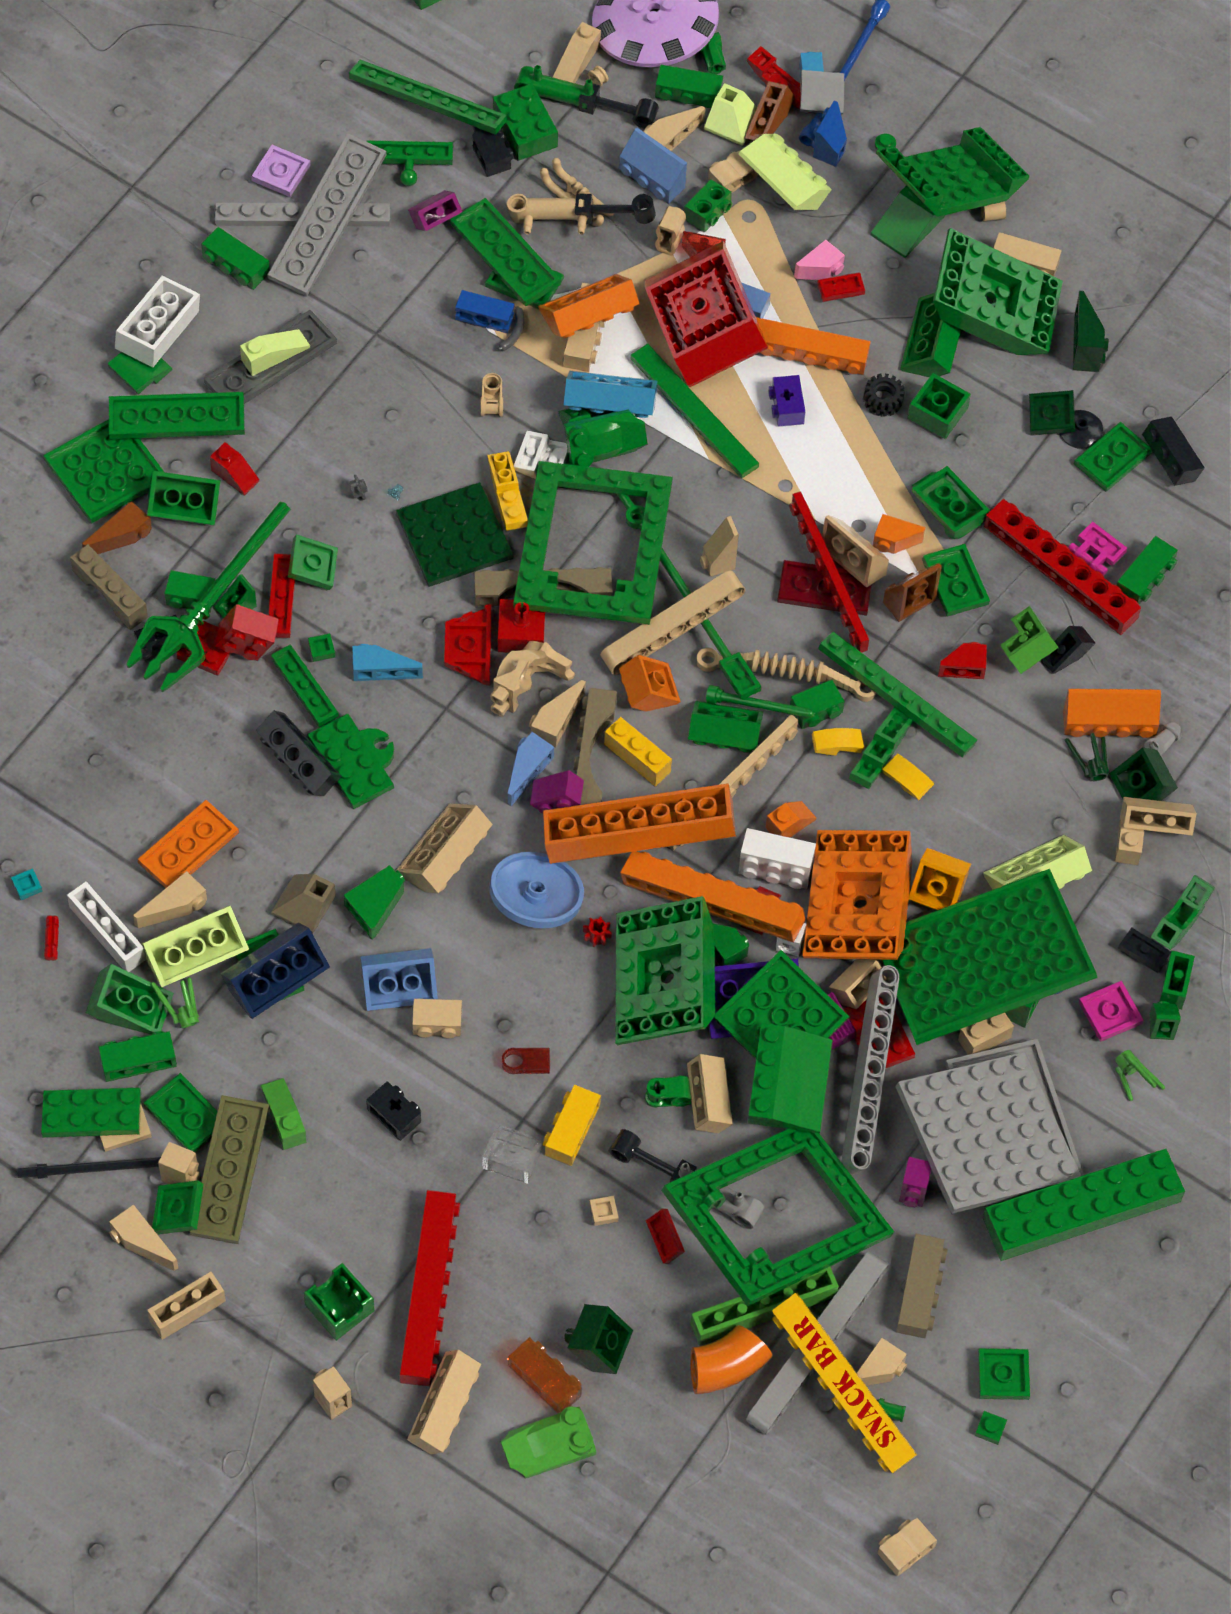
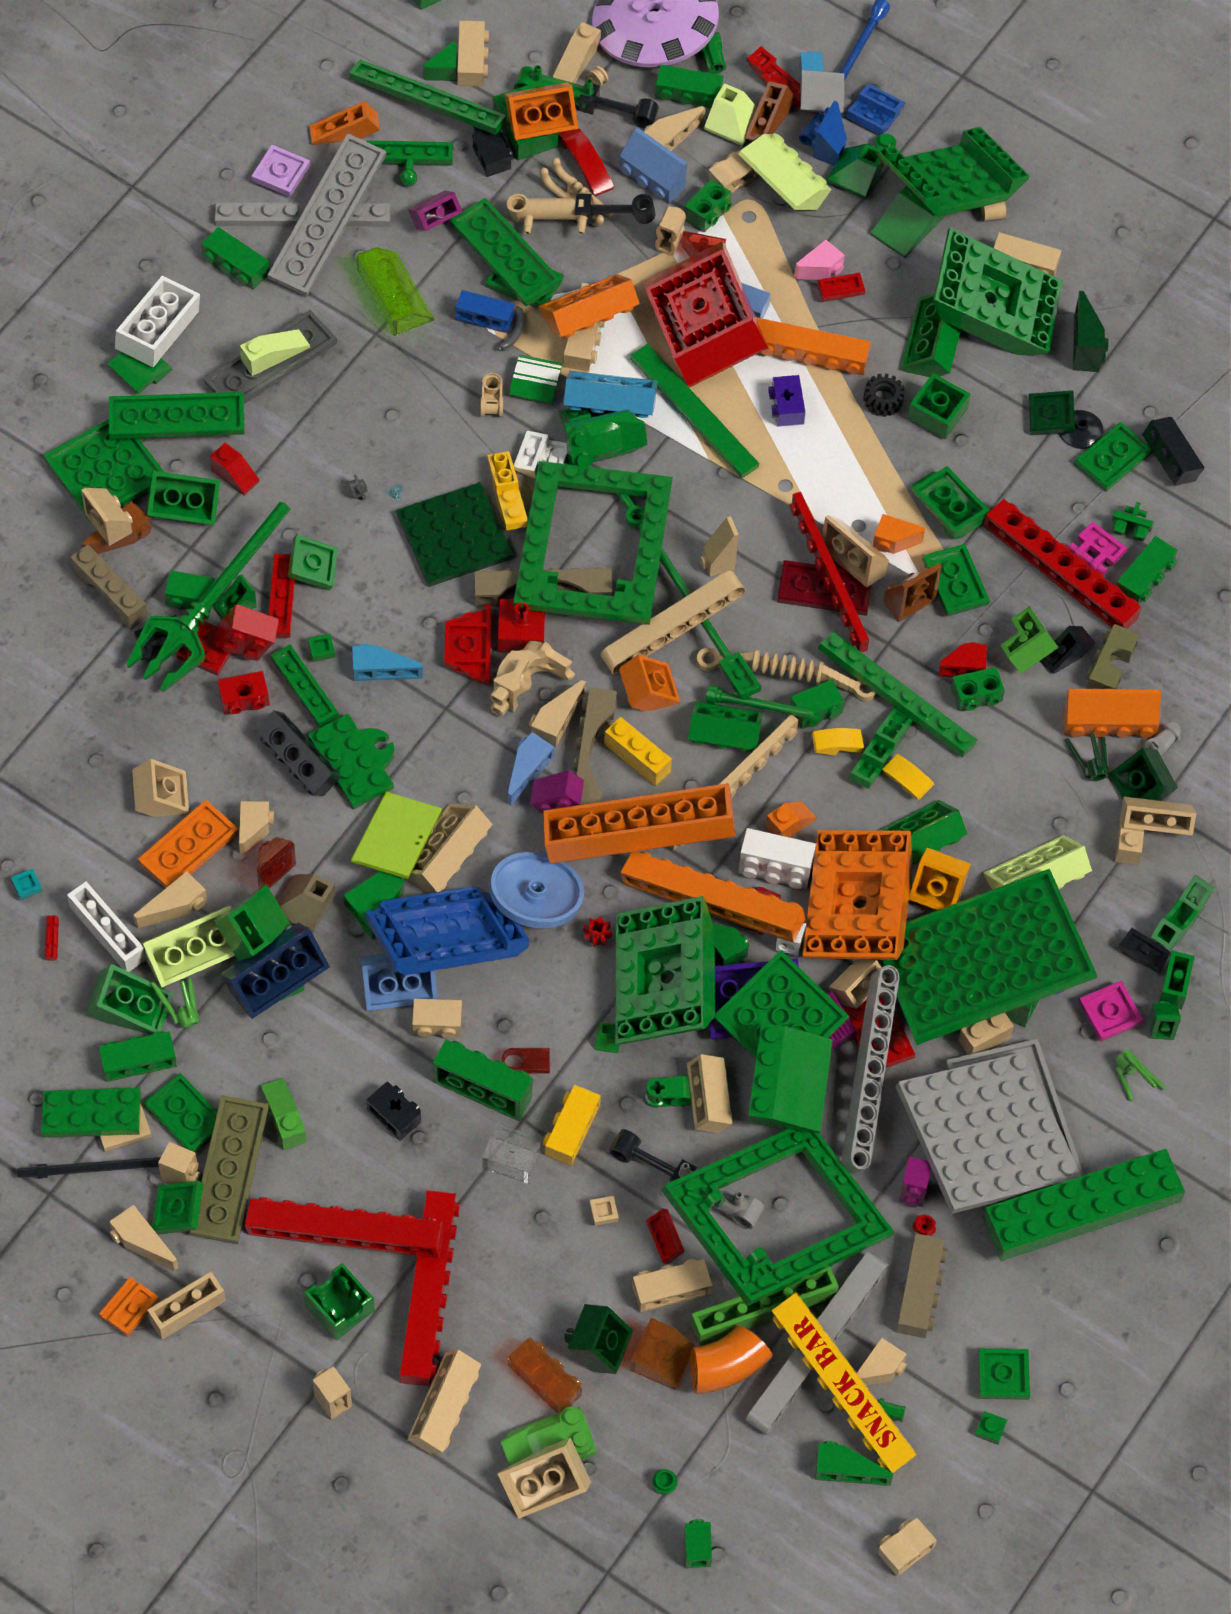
none -> tan slope [81,488,133,546]
none -> orange plate [99,1276,159,1337]
none -> tan slope [132,759,189,817]
none -> green slope [214,884,291,961]
none -> red brick [218,671,270,715]
none -> tan slope [239,801,274,854]
none -> red brick [245,1197,445,1258]
none -> clear red slope [257,837,296,889]
none -> orange slope [309,101,380,145]
none -> lime container [351,791,442,879]
none -> clear neon green slope [356,247,434,336]
none -> blue slope [365,886,529,975]
none -> green slope [423,41,457,81]
none -> green brick [433,1039,533,1122]
none -> tan brick [458,21,489,86]
none -> tan slope [497,1437,591,1519]
none -> orange slope [504,82,579,140]
none -> green slope [509,354,563,405]
none -> red slope [558,128,614,197]
none -> green slope [595,1022,620,1053]
none -> clear orange slope [630,1318,695,1390]
none -> tan brick [632,1259,712,1312]
none -> green plate [652,1469,678,1495]
none -> green slope [683,1519,712,1569]
none -> green slope [815,1441,893,1486]
none -> green slope [826,144,884,198]
none -> blue slope [845,84,905,135]
none -> green slope [880,800,968,865]
none -> red plate [912,1214,936,1236]
none -> green brick [951,667,1005,711]
none -> olive arch [1085,624,1140,689]
none -> green hips [1112,502,1154,541]

